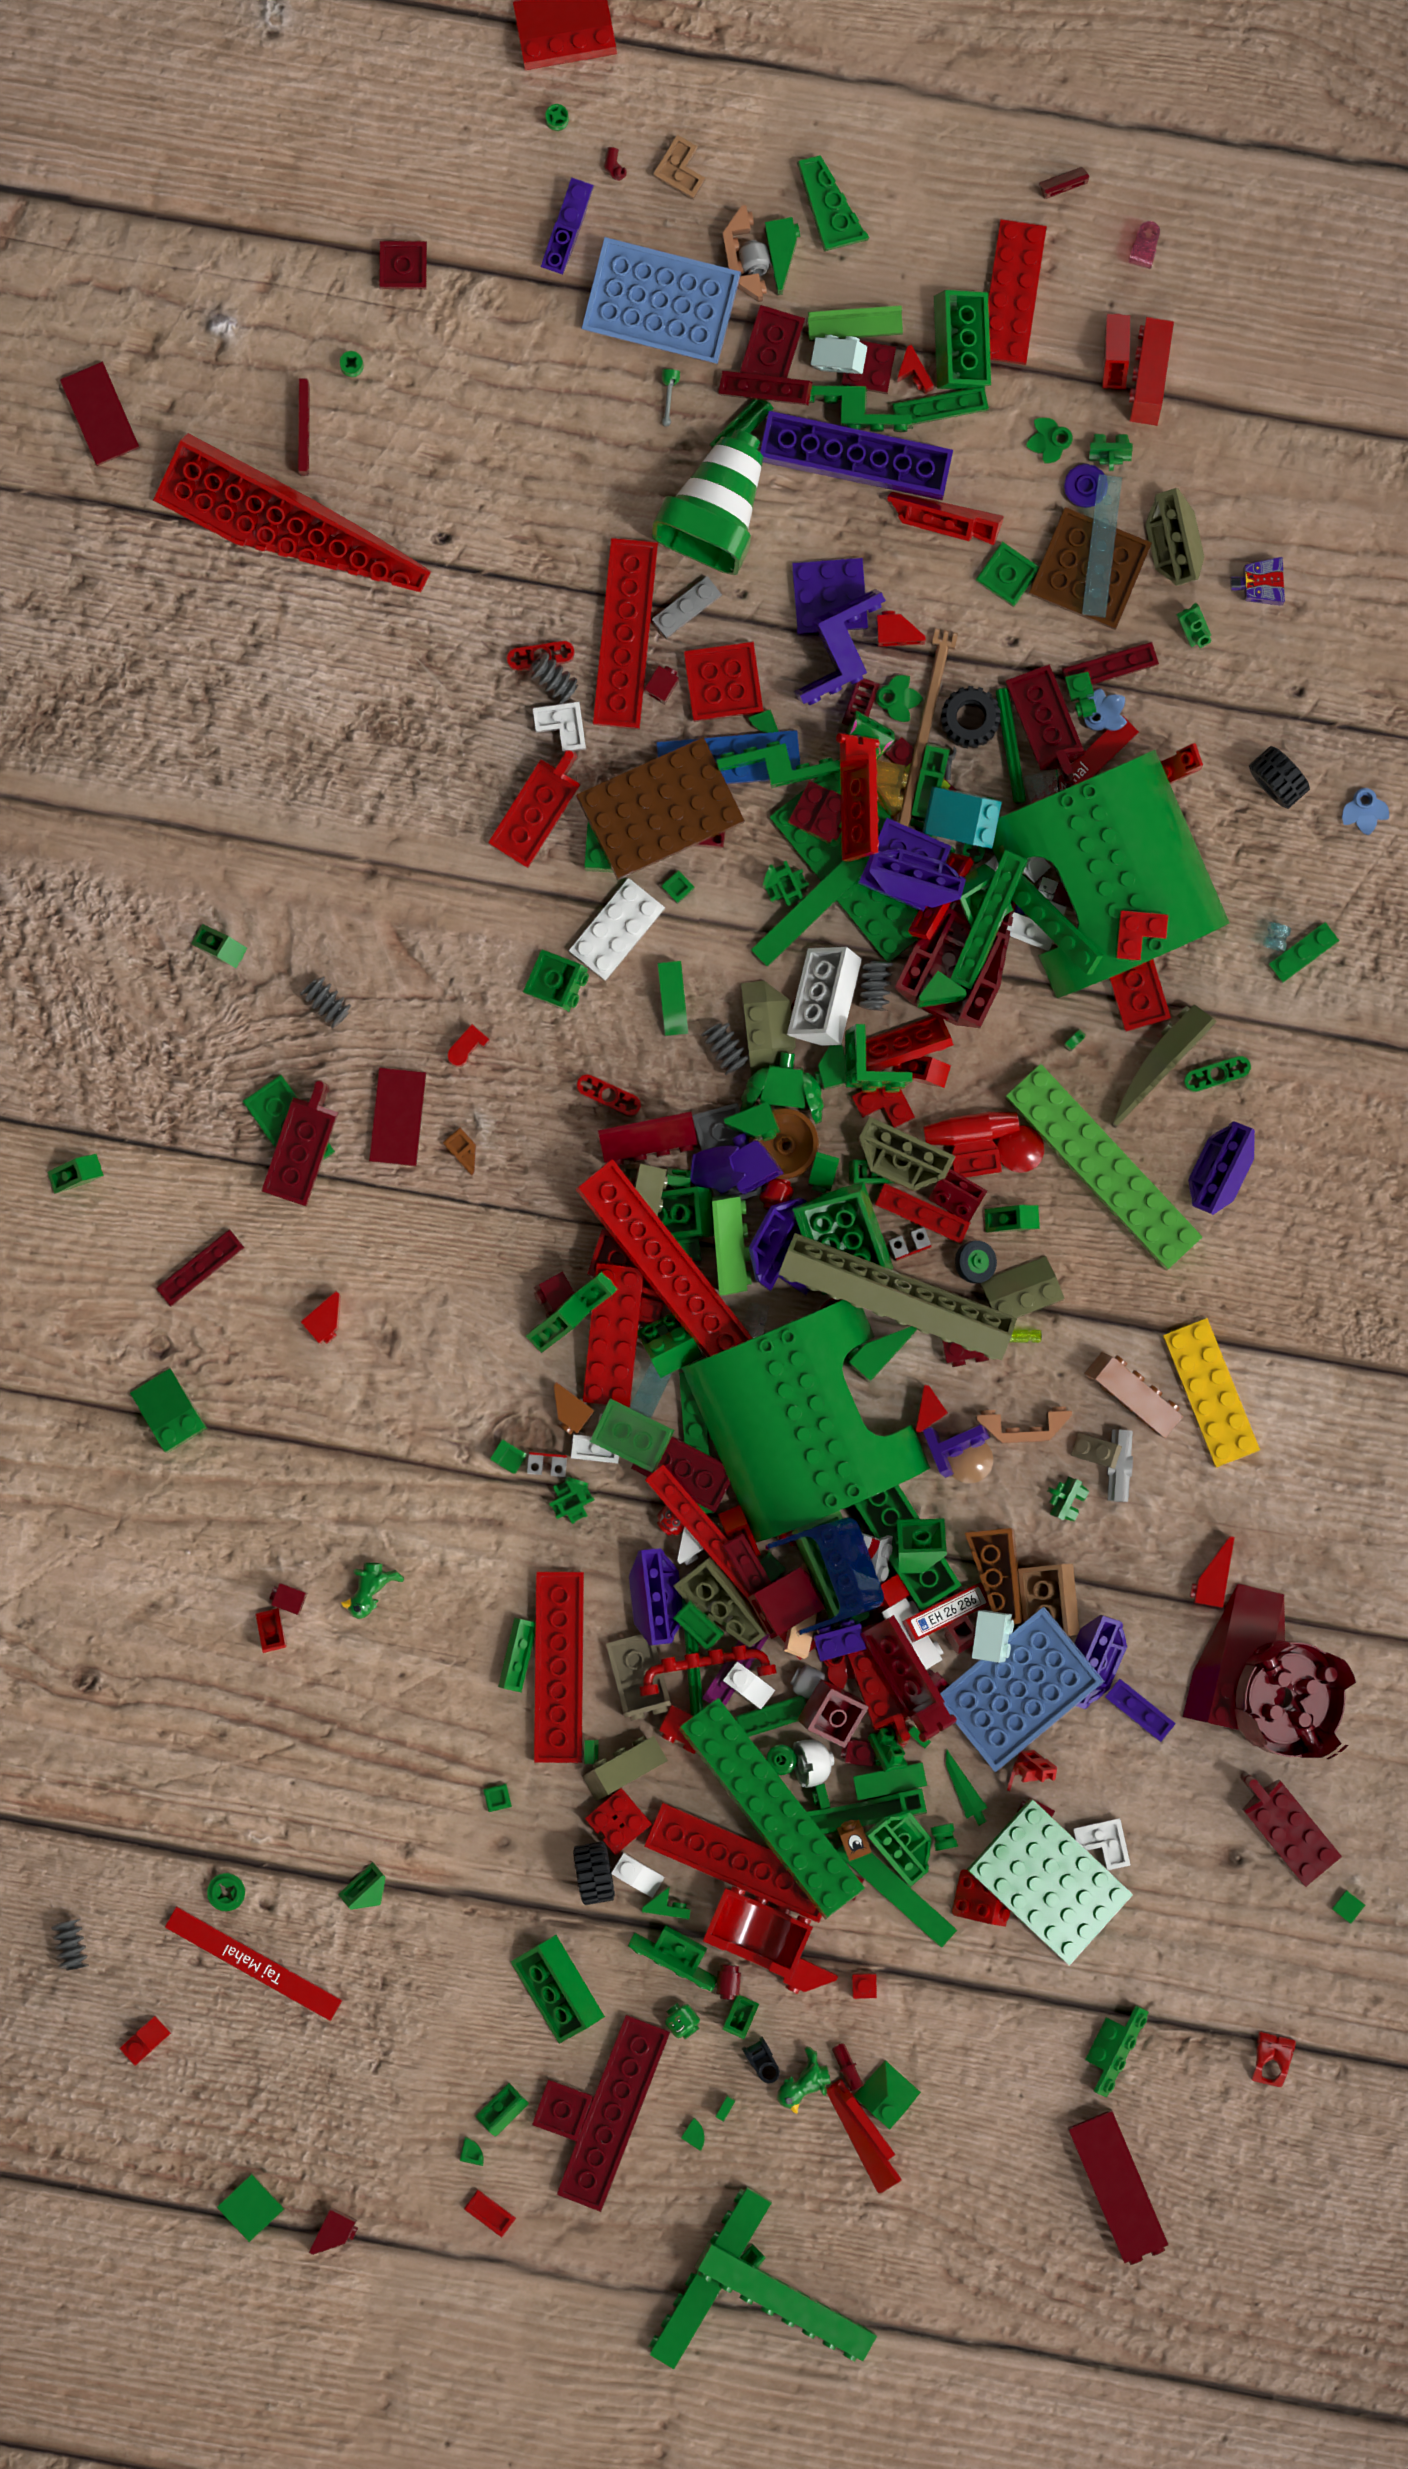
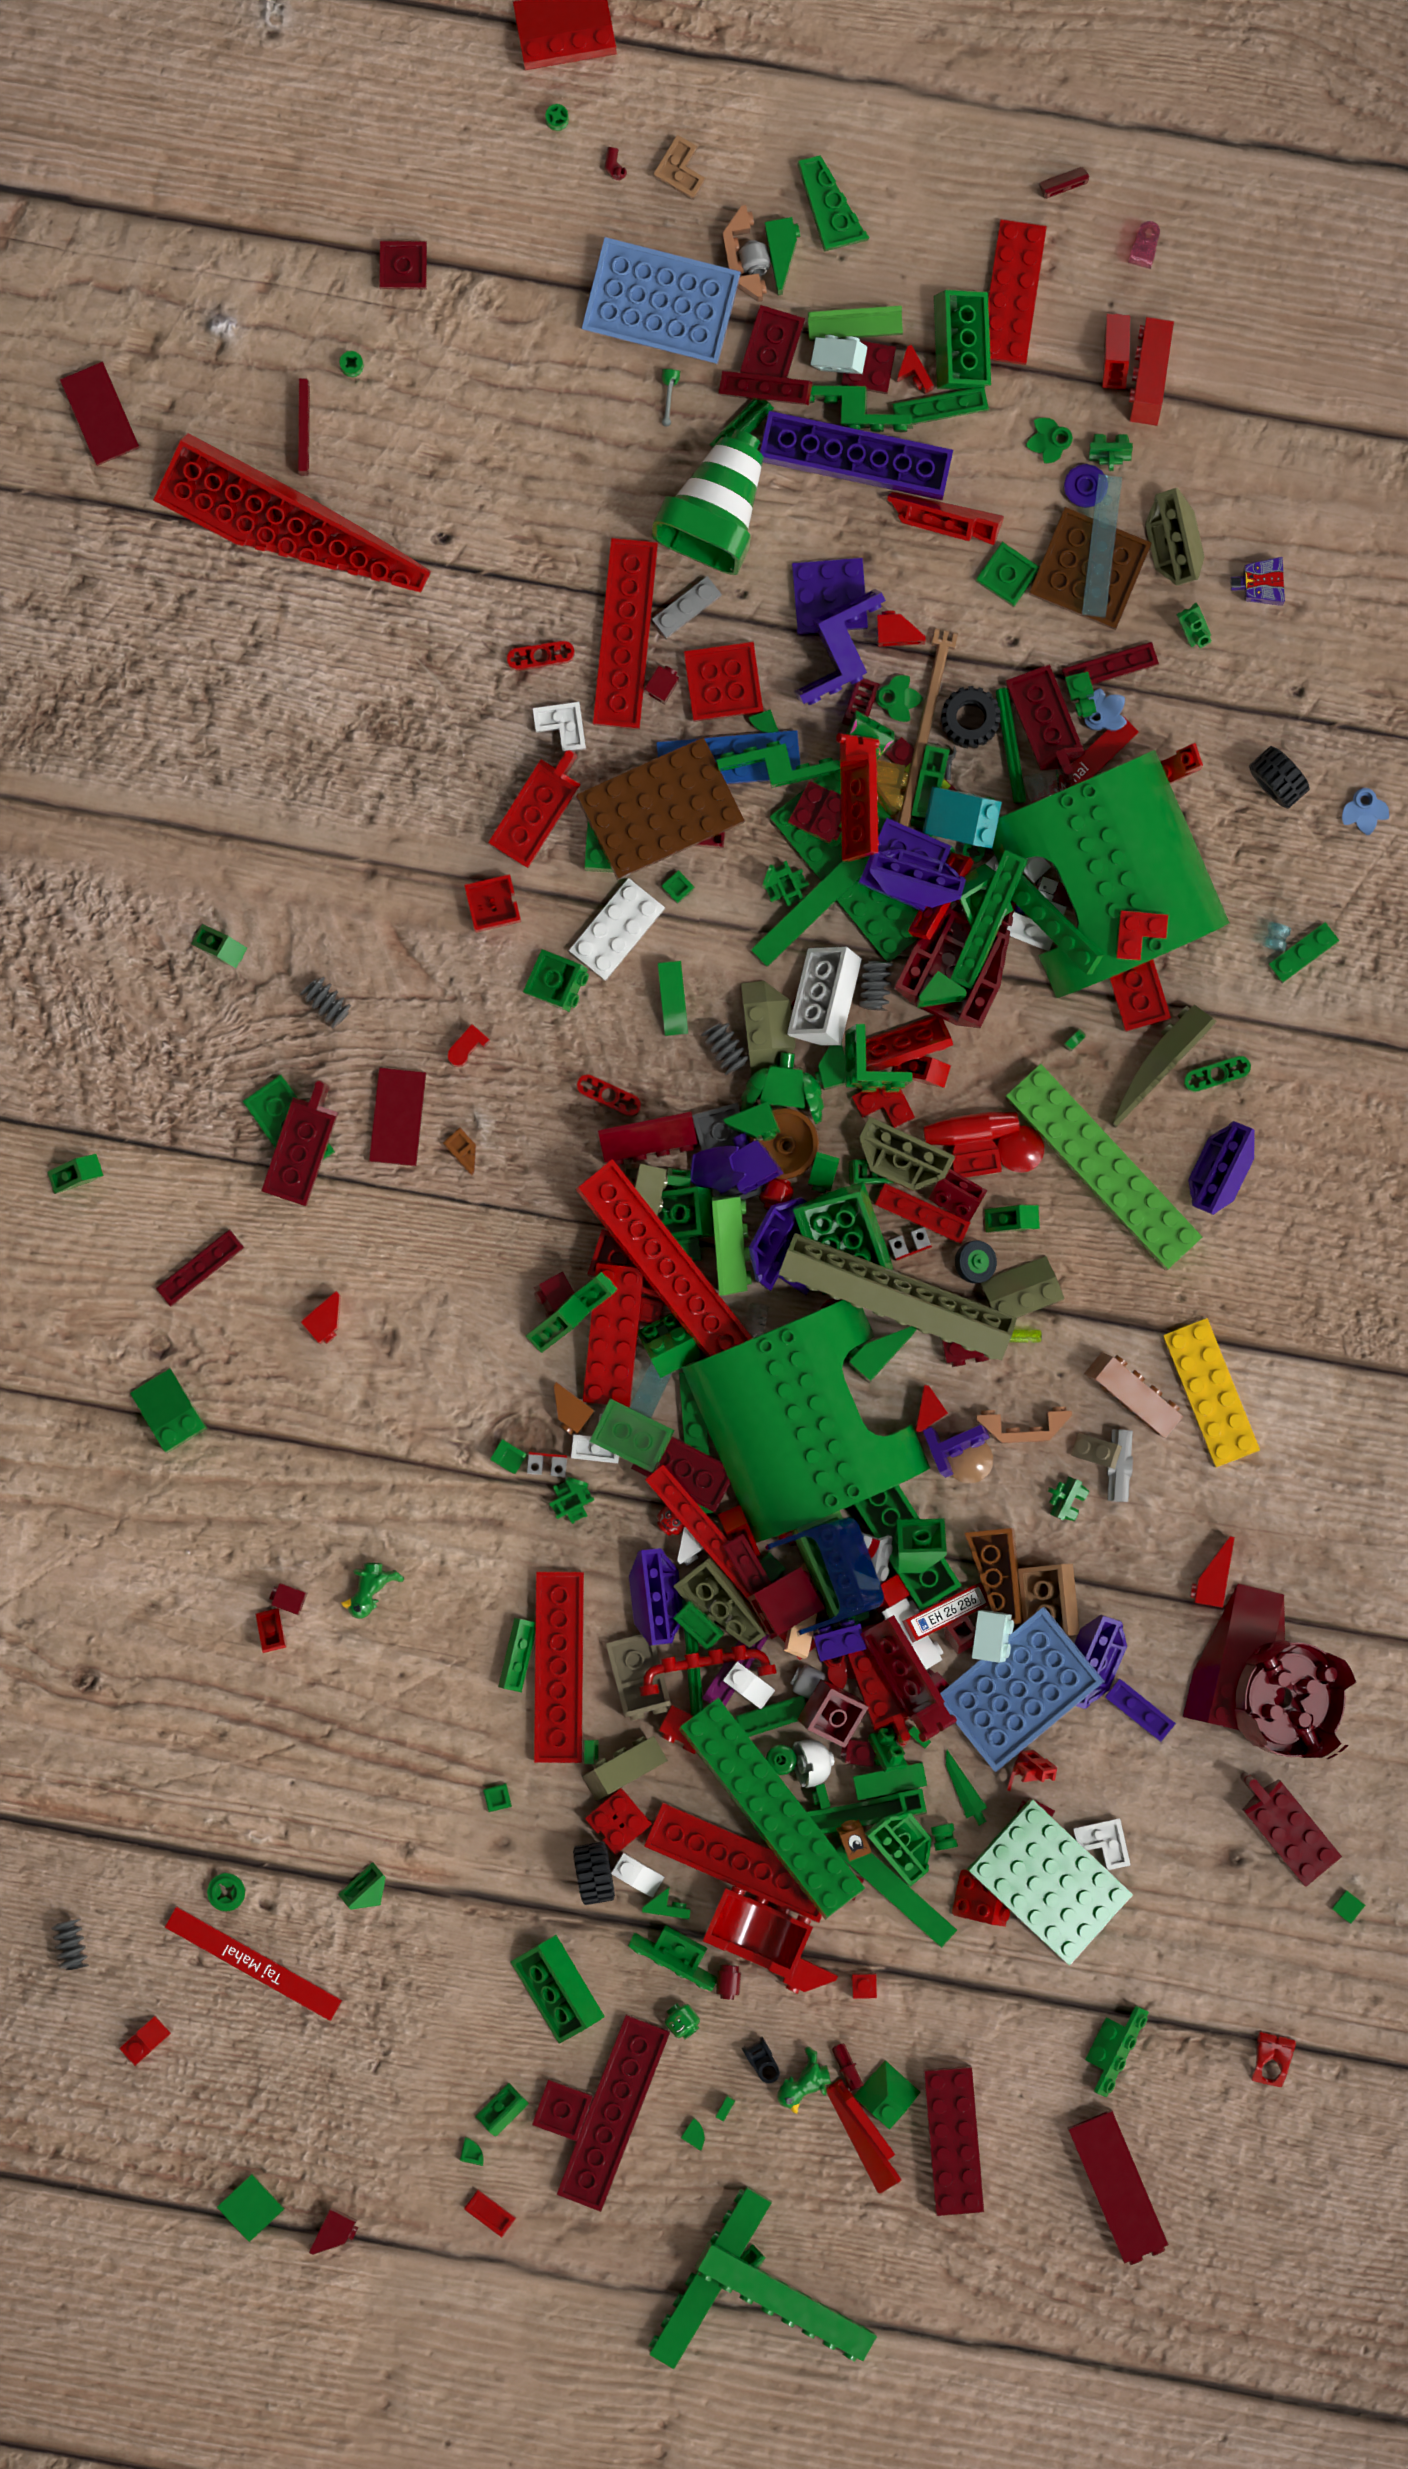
dark grey piece [527,652,578,704] -> none
dark purple slope [541,177,594,275] -> none
green slope [722,1995,759,2039] -> none
none -> red piece [464,874,521,933]
none -> dark red brick [924,2066,984,2216]

